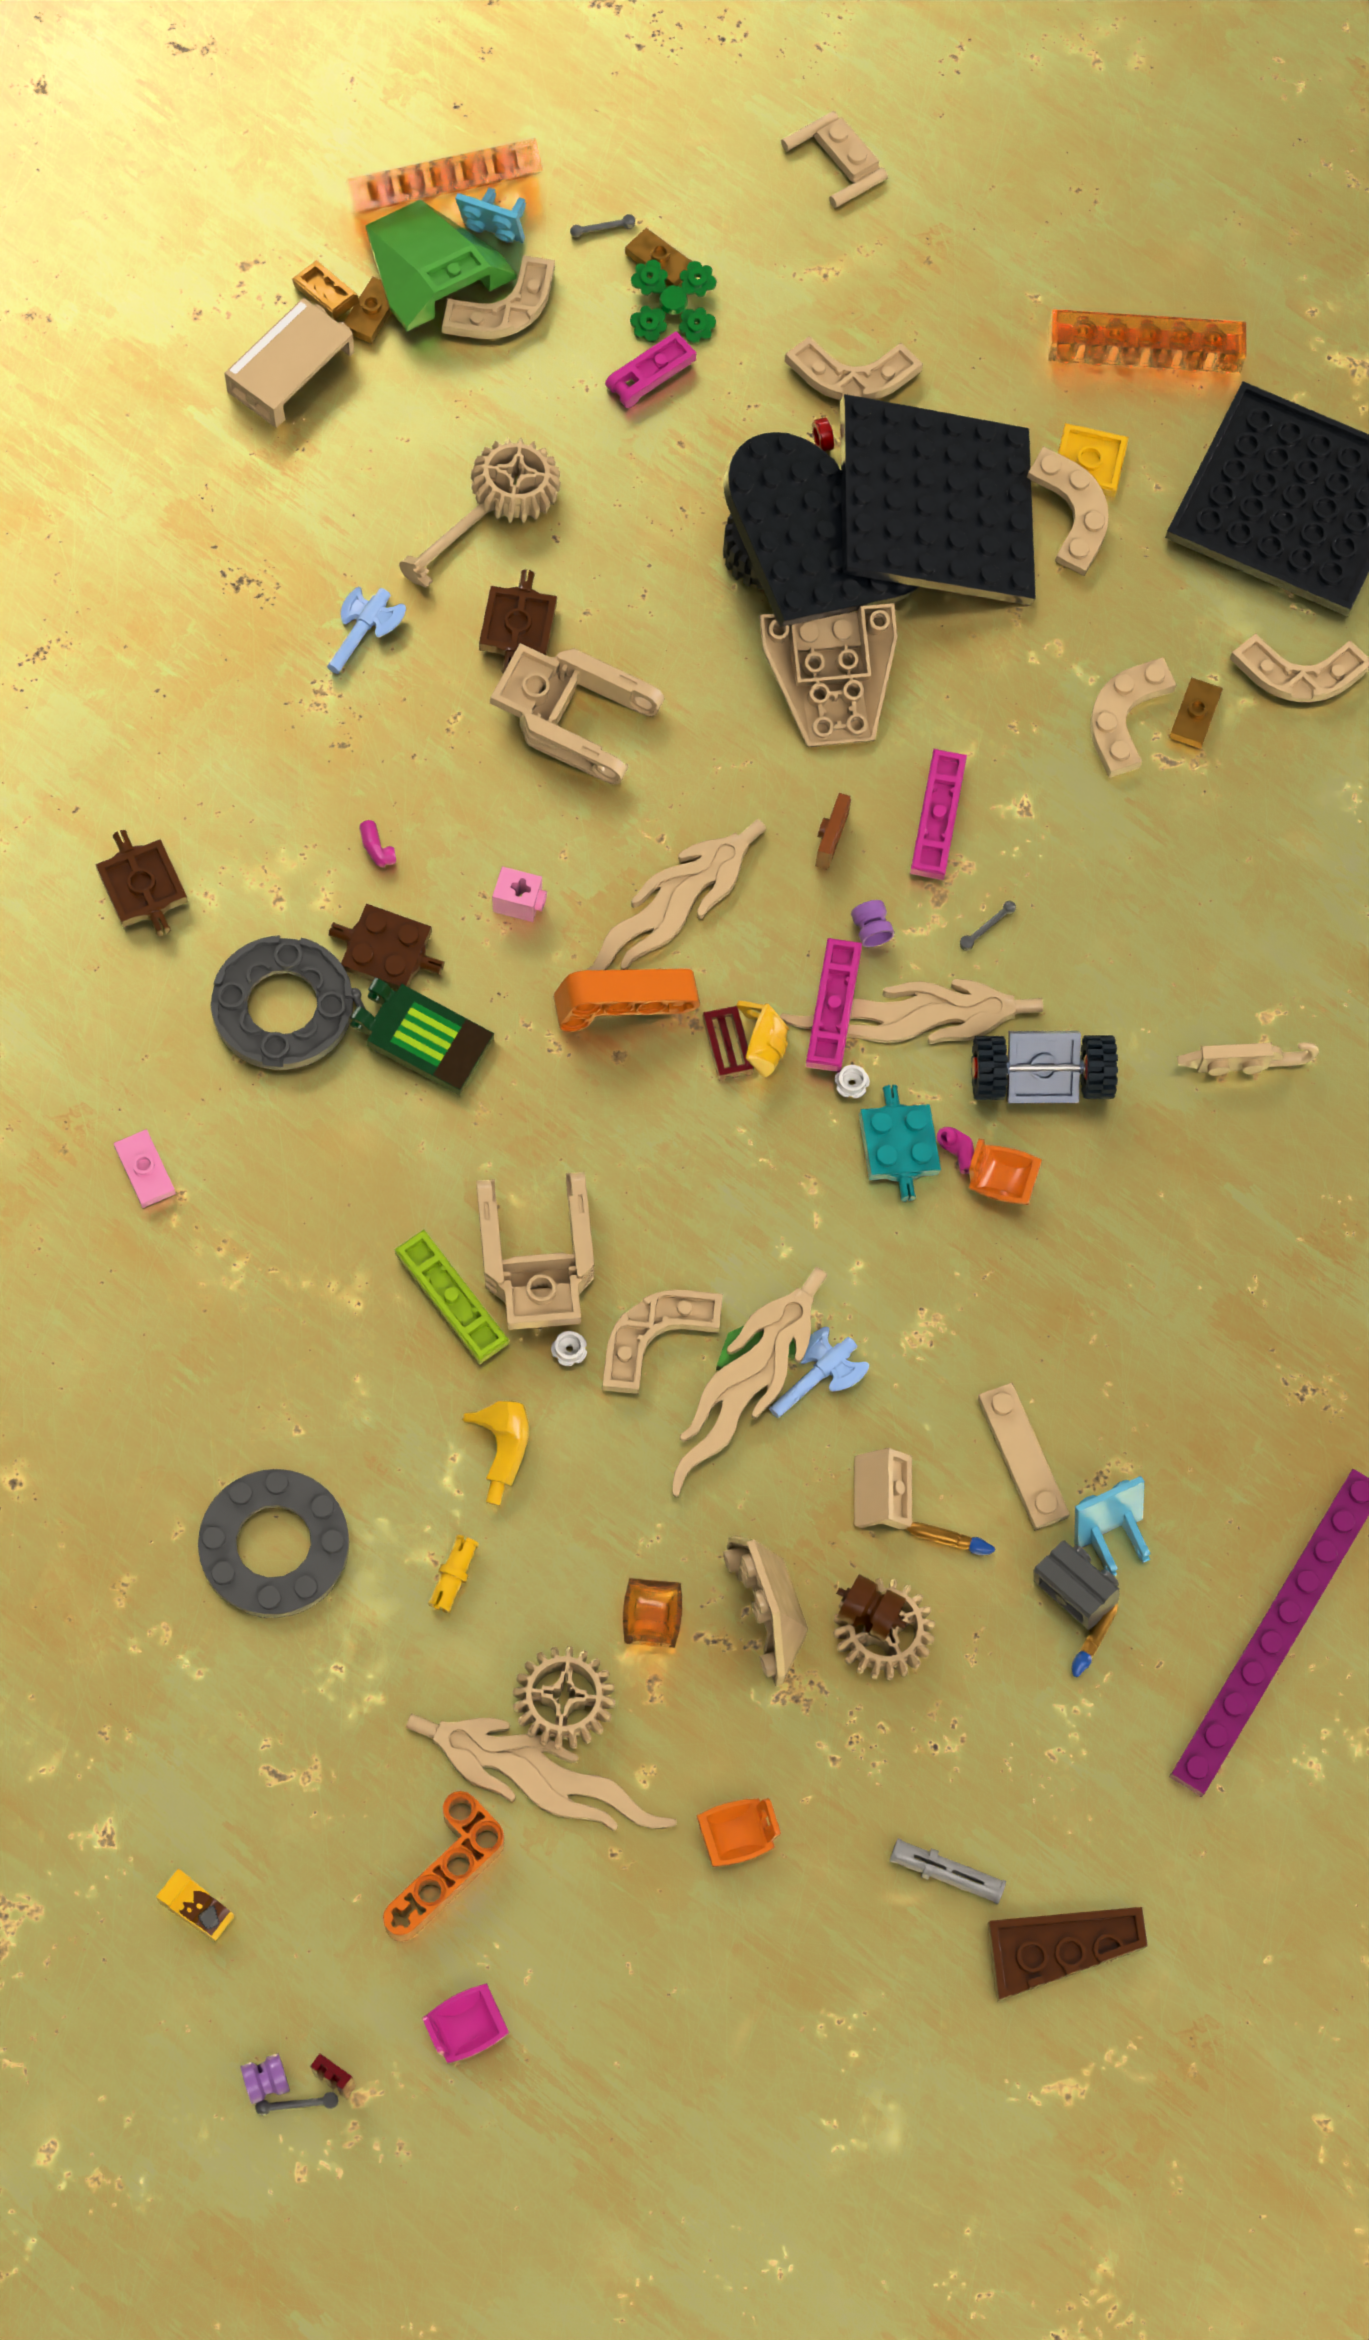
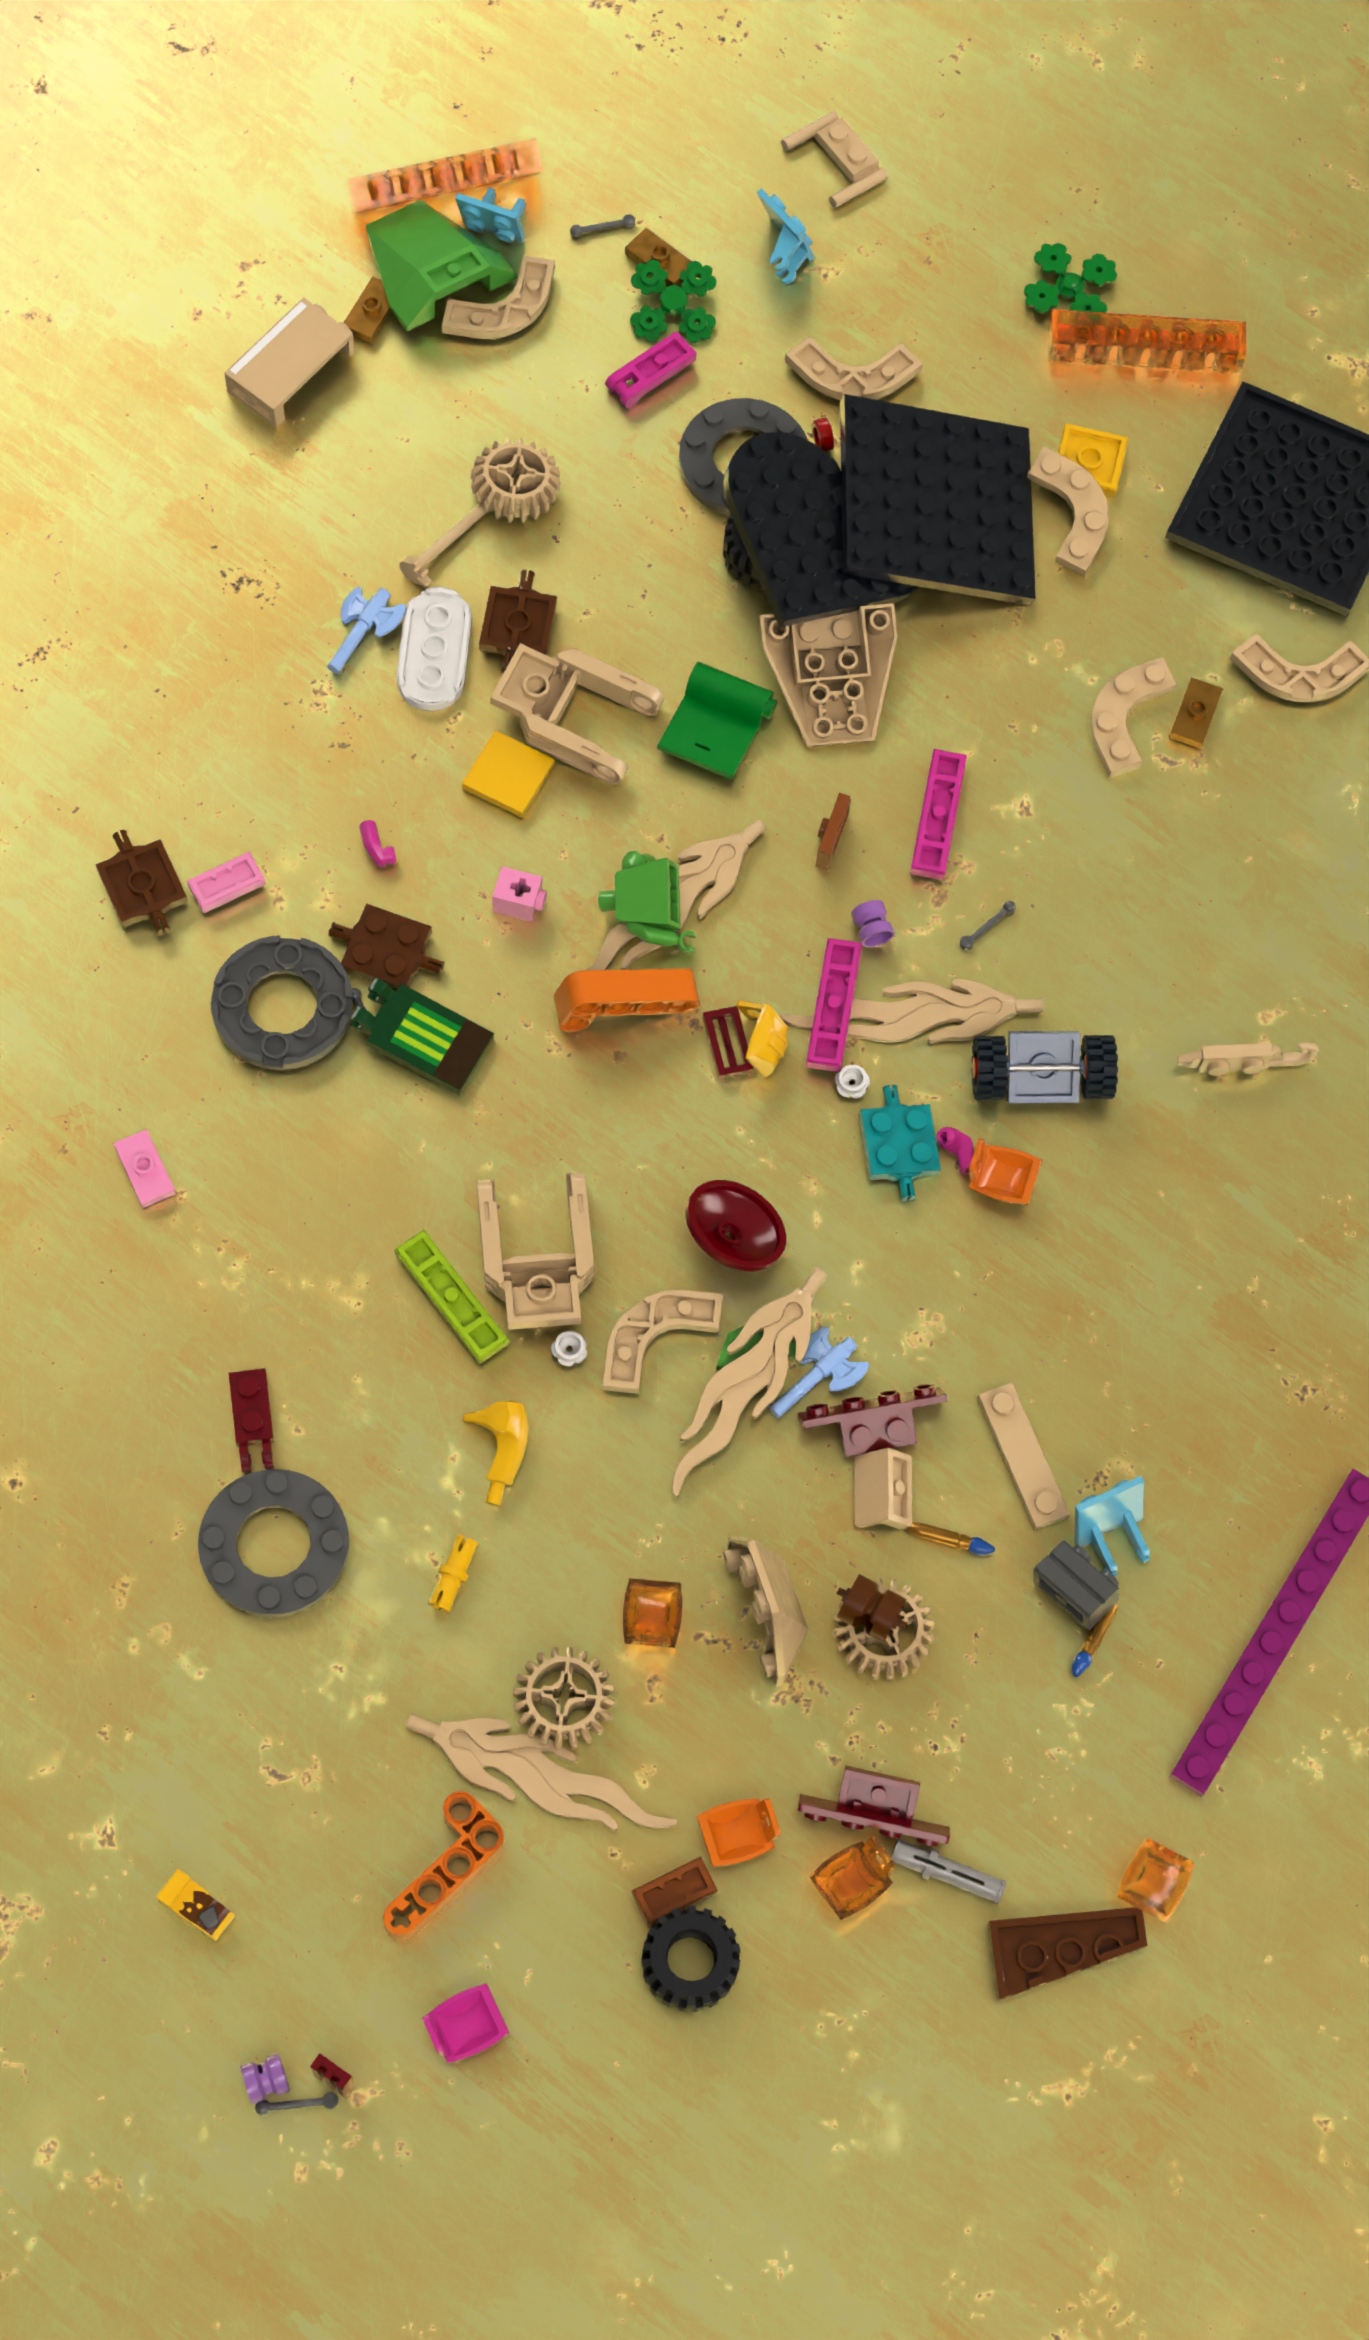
pearl gold plate [292,260,359,320] -> none
none -> bright pink plate [187,851,266,914]
none -> dark red hinge [229,1368,274,1472]
none -> white tile [397,587,472,711]
none -> yellow tile [462,730,555,818]
none -> bright green torso [598,851,697,953]
none -> dark orange plate [631,1857,718,1928]
none -> black tyre [641,1906,741,2012]
none -> green door [657,661,777,780]
none -> dark grey plate [679,398,808,516]
none -> dark red dish [685,1180,786,1272]
none -> medium azure plate [757,188,815,284]
none -> bracket [798,1384,948,1457]
none -> bracket [798,1765,950,1846]
none -> clear orange piece [809,1836,896,1920]
none -> green plant [1024,243,1117,324]
none -> clear orange piece [1117,1838,1194,1923]

